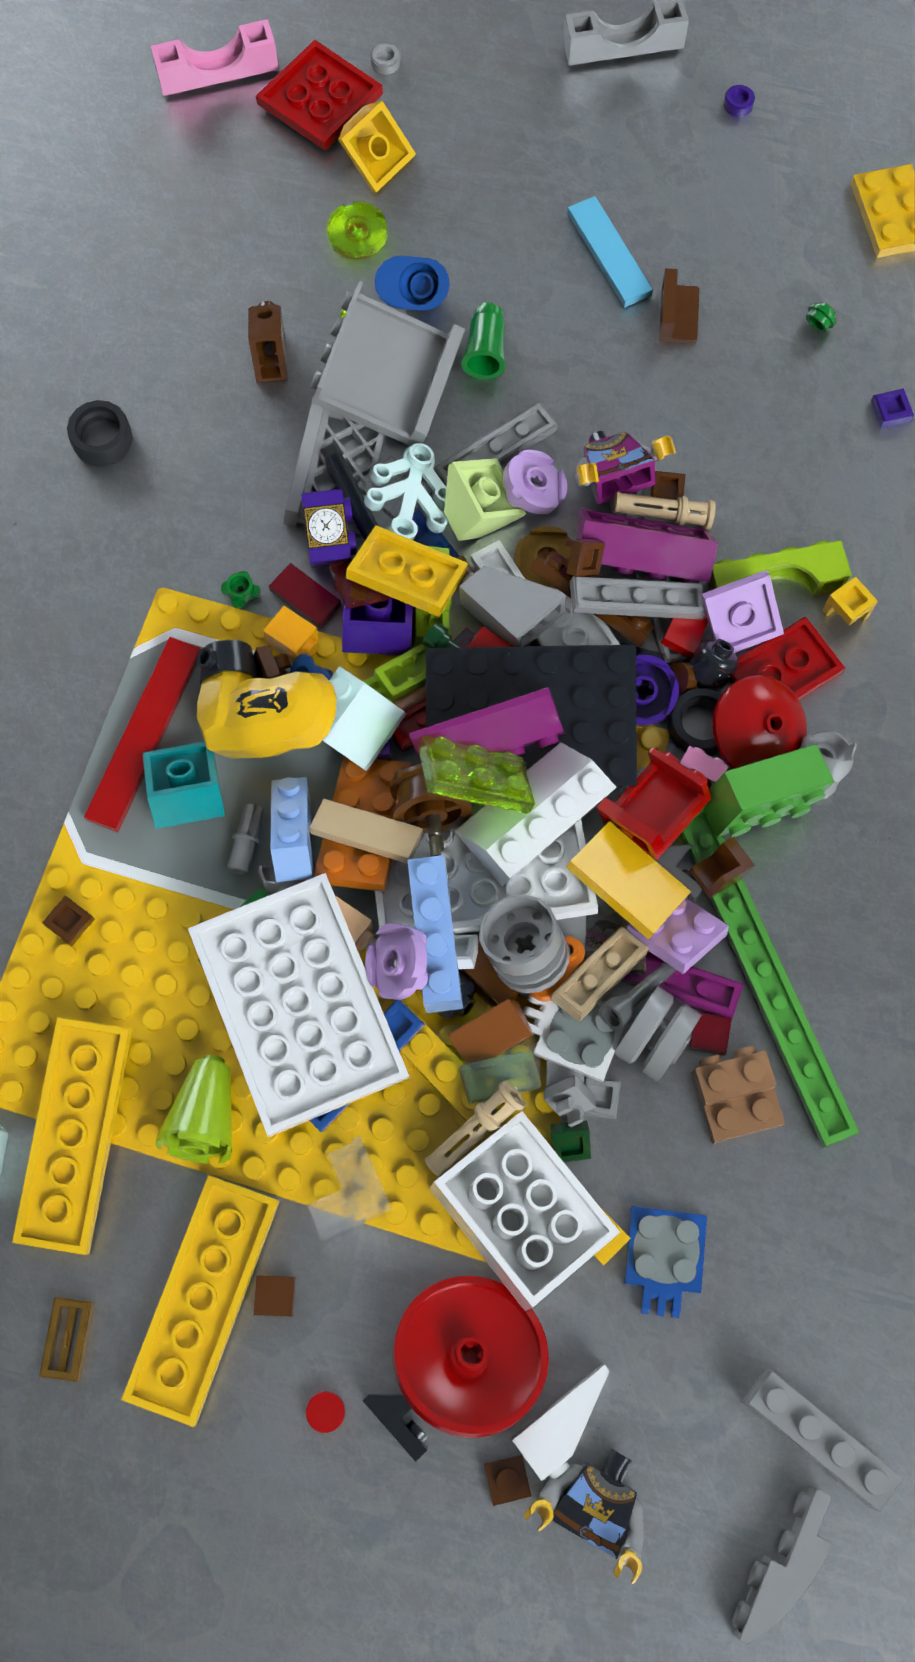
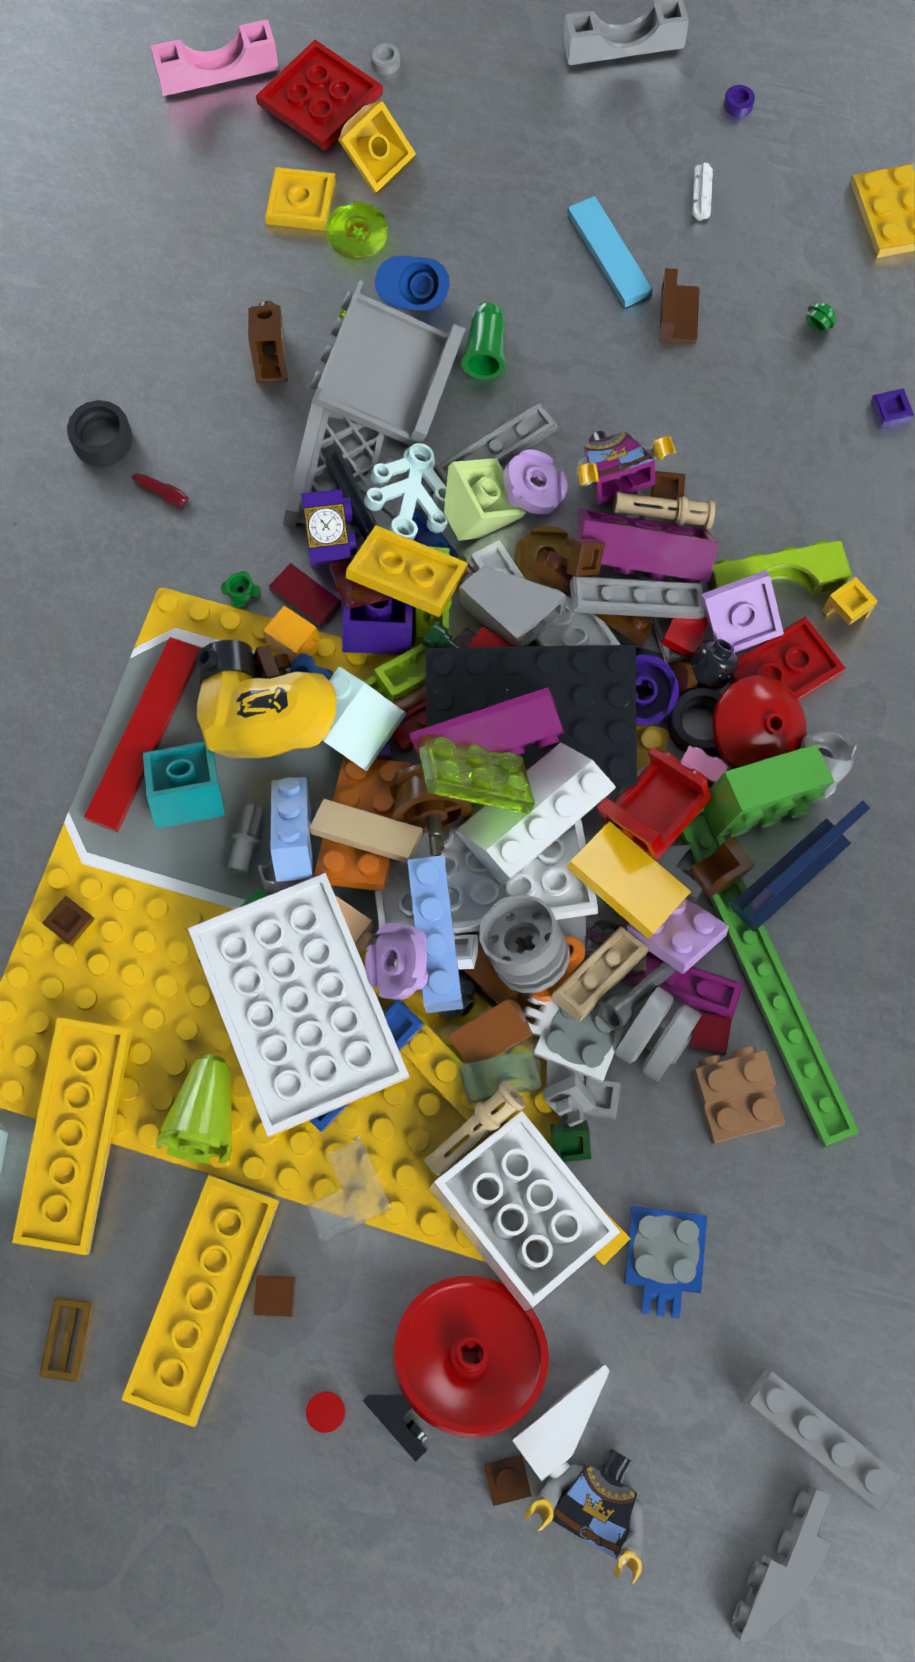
none -> dark red piece [132,473,189,508]
none -> yellow tile [265,167,336,231]
none -> white axle [692,162,713,221]
none -> dark blue fence [729,800,870,932]

